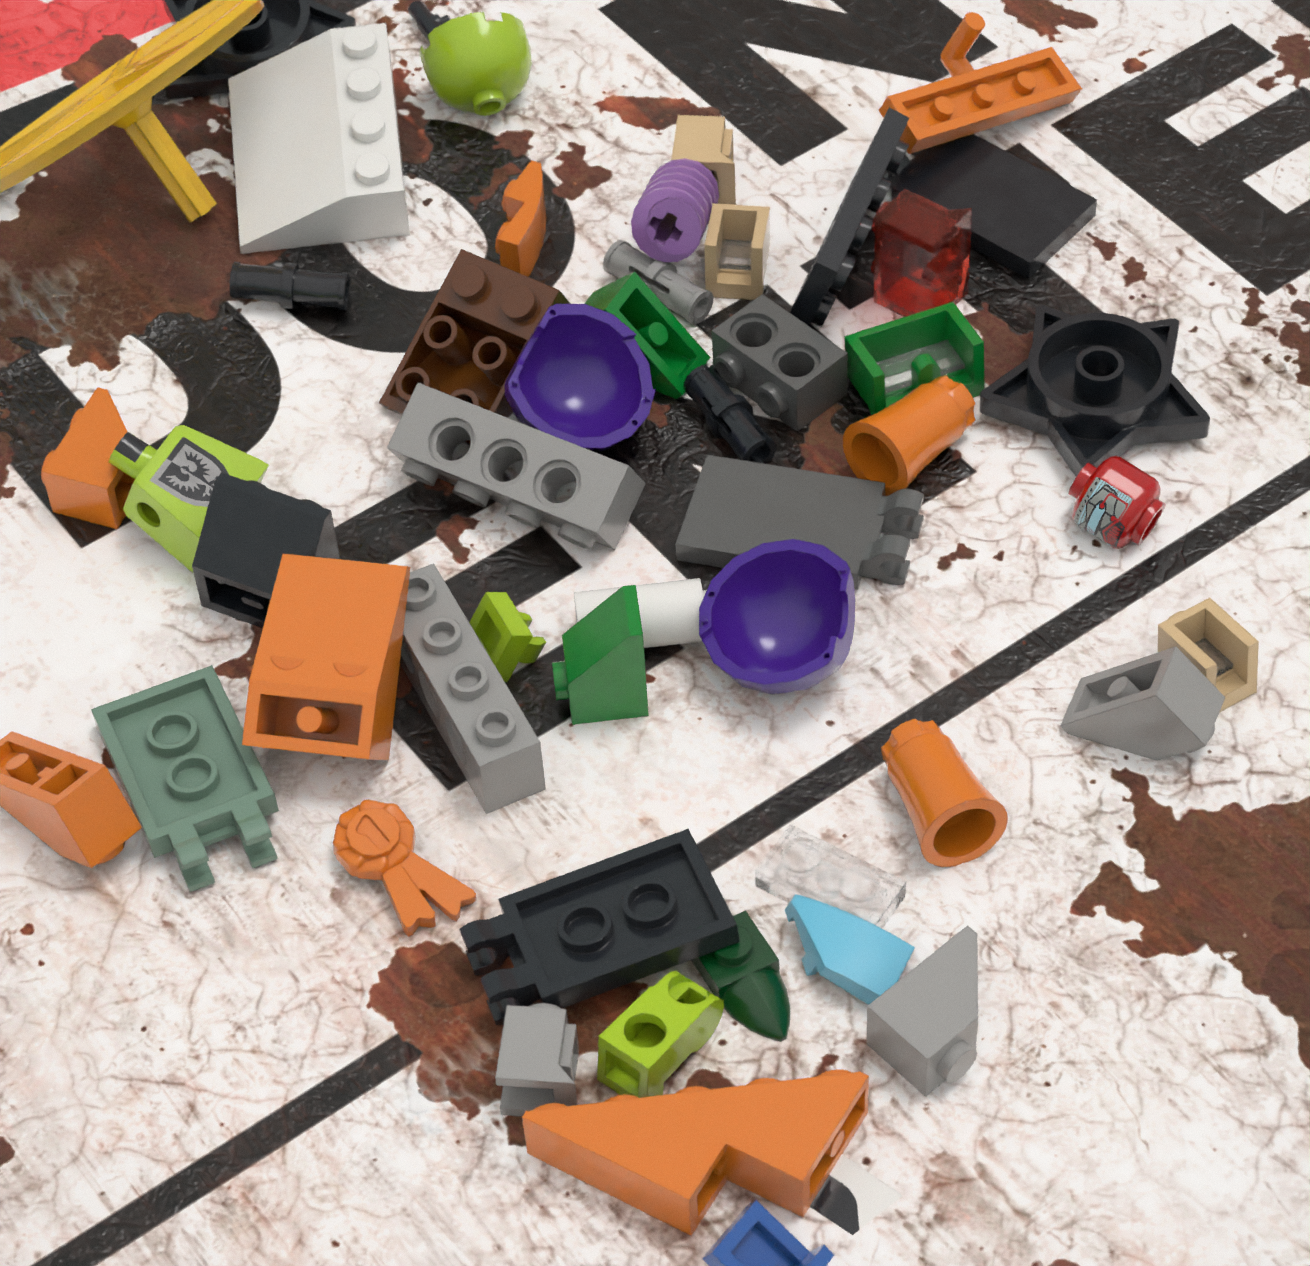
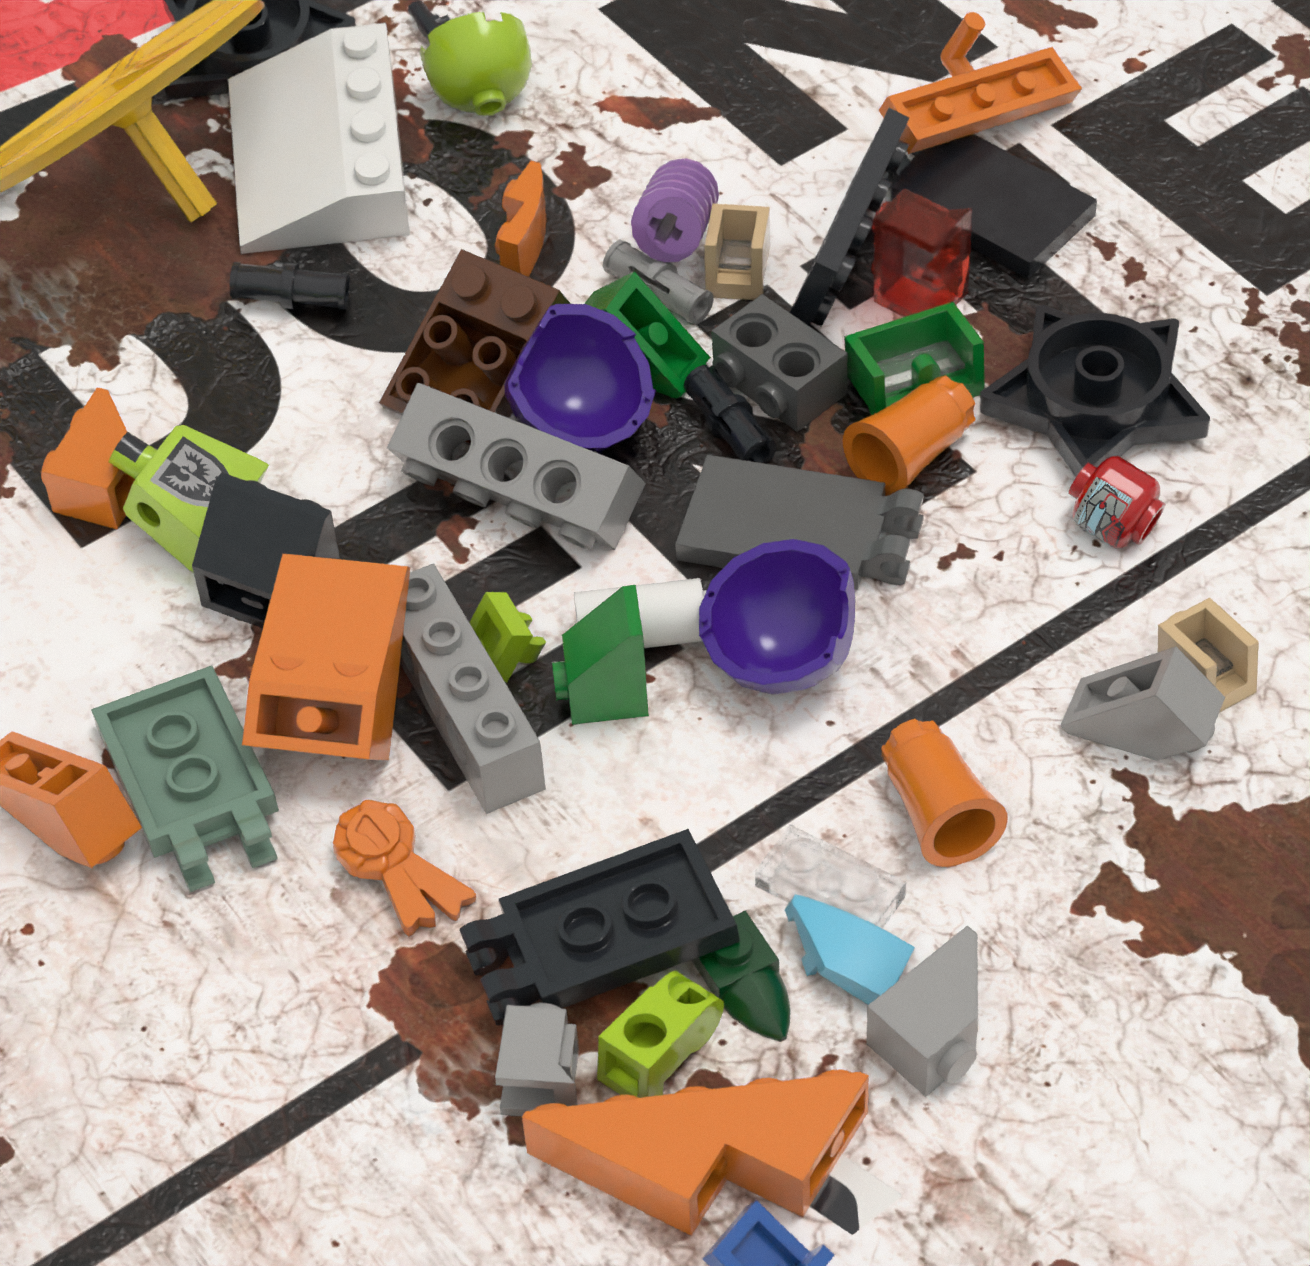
tan window [671,115,736,205] -> none

